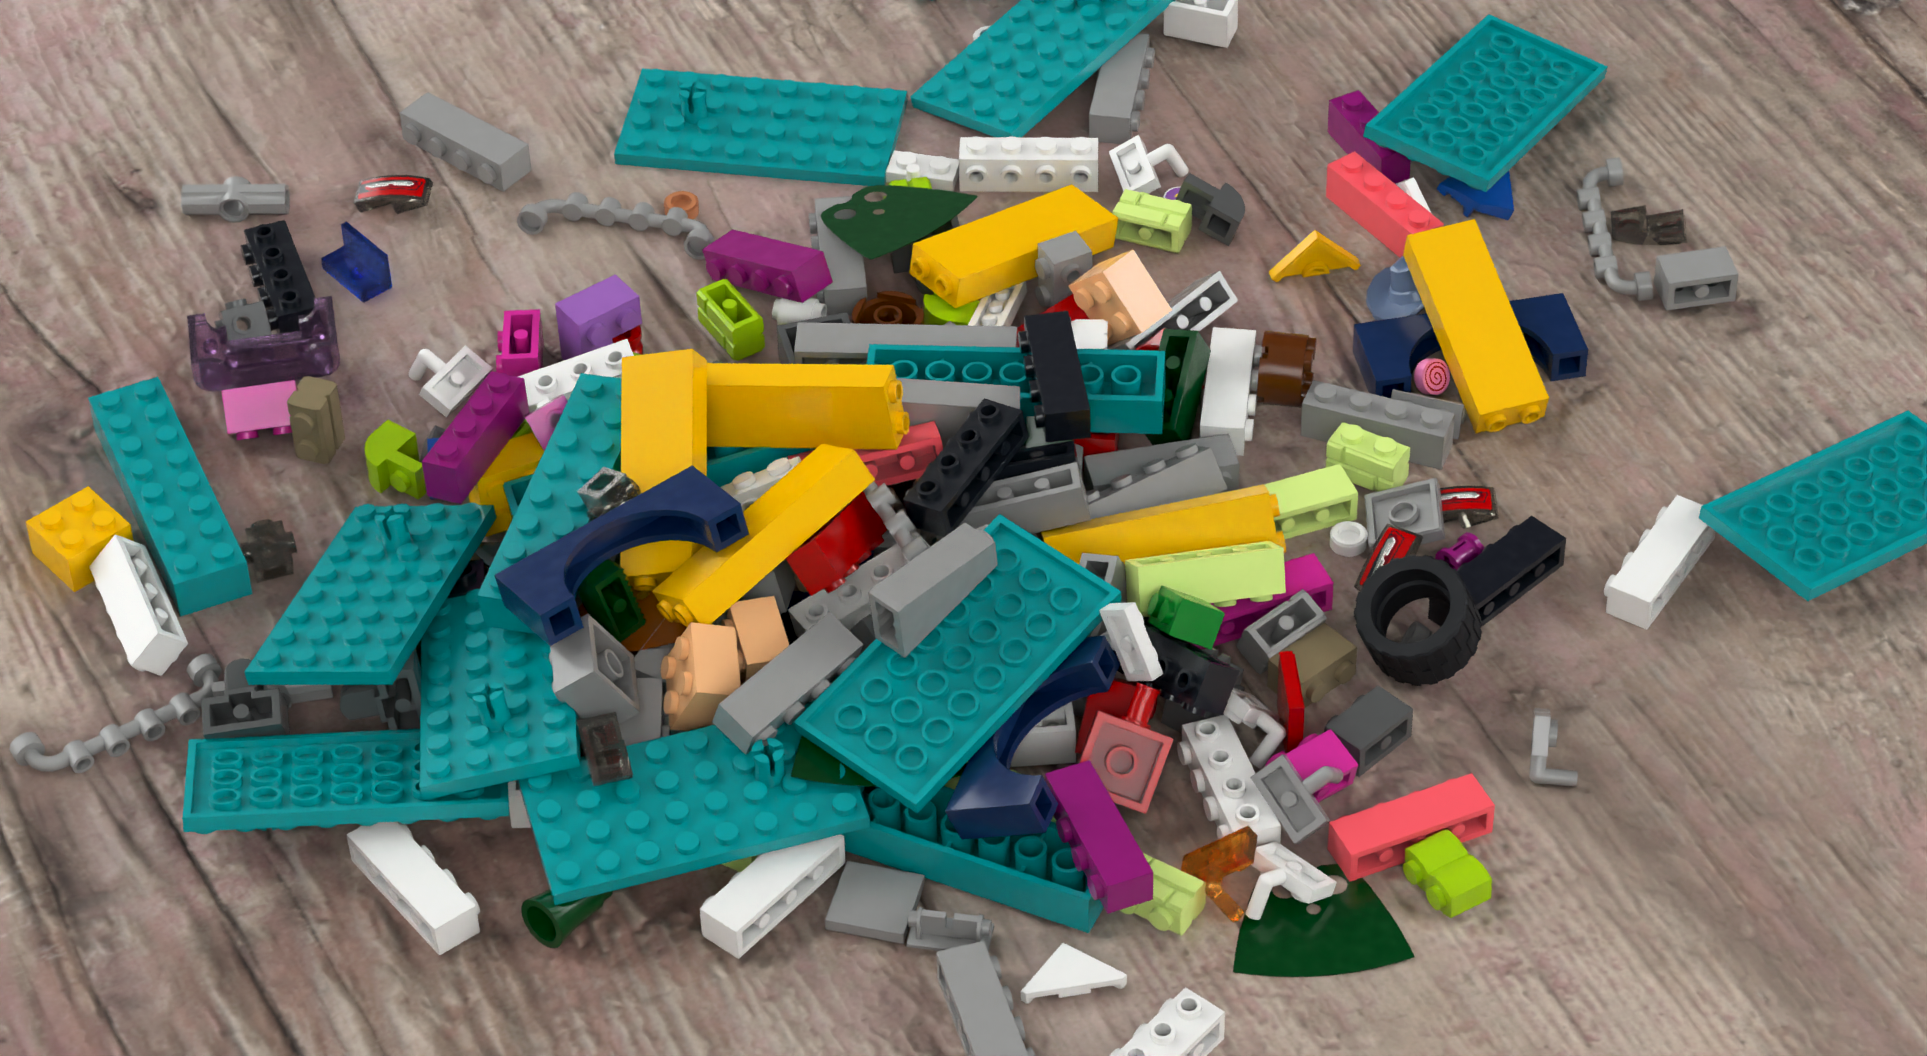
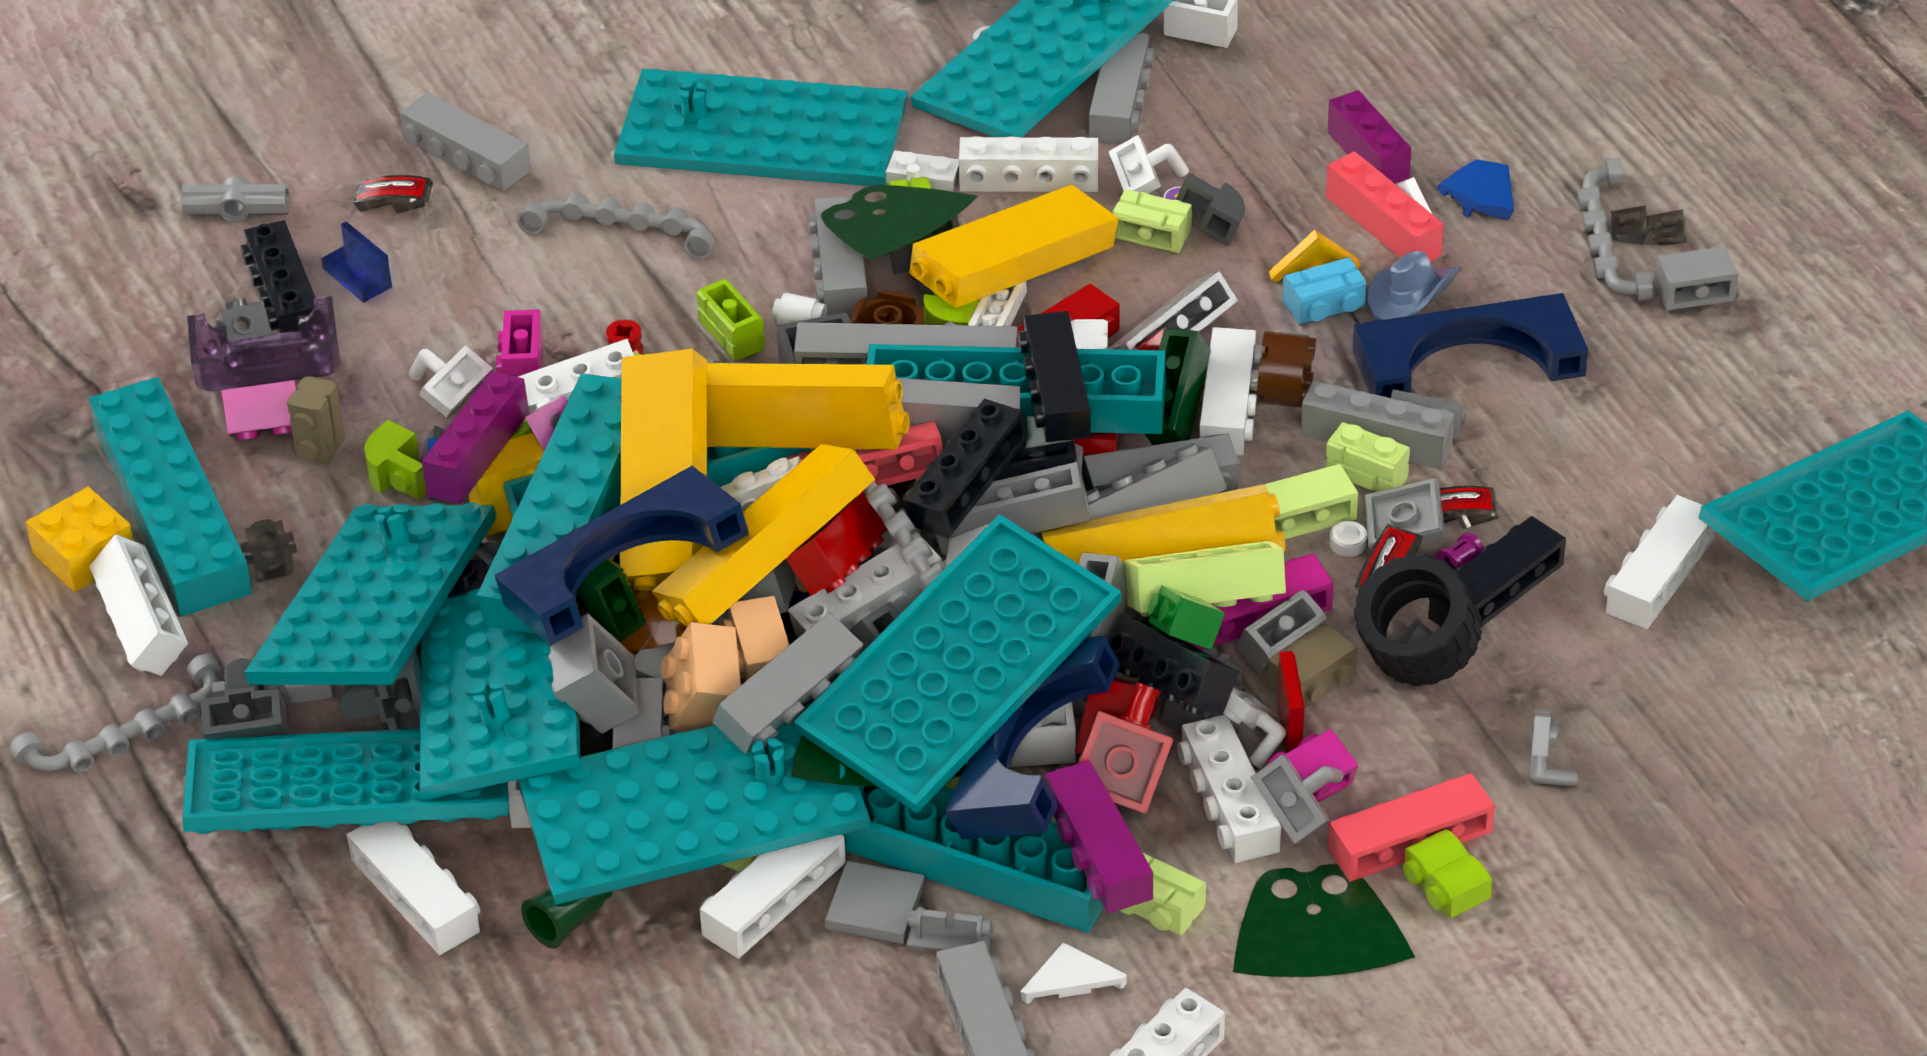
medium lavender brick [555,274,642,360] -> none
clear smoke slope [576,712,633,786] -> none
clear smoke brick [577,467,641,521] -> none
nougat tile [664,191,699,220] -> none
magenta brick [702,229,833,303] -> none
light grey slope [868,523,998,658] -> none
light grey brick [1035,231,1092,309] -> none
light nougat brick [1068,250,1172,345] -> none
white plate [1099,602,1163,681] -> none
clear orange plate [1181,826,1258,922] -> none
white plate [1245,841,1337,920] -> none
dark grey brick [1324,685,1413,777] -> none
teal plate [1363,14,1608,192] -> none
yellow brick [1403,219,1549,434] -> none
bright pink tile [1414,358,1450,395] -> none
none -> medium azure brick [1282,257,1366,325]

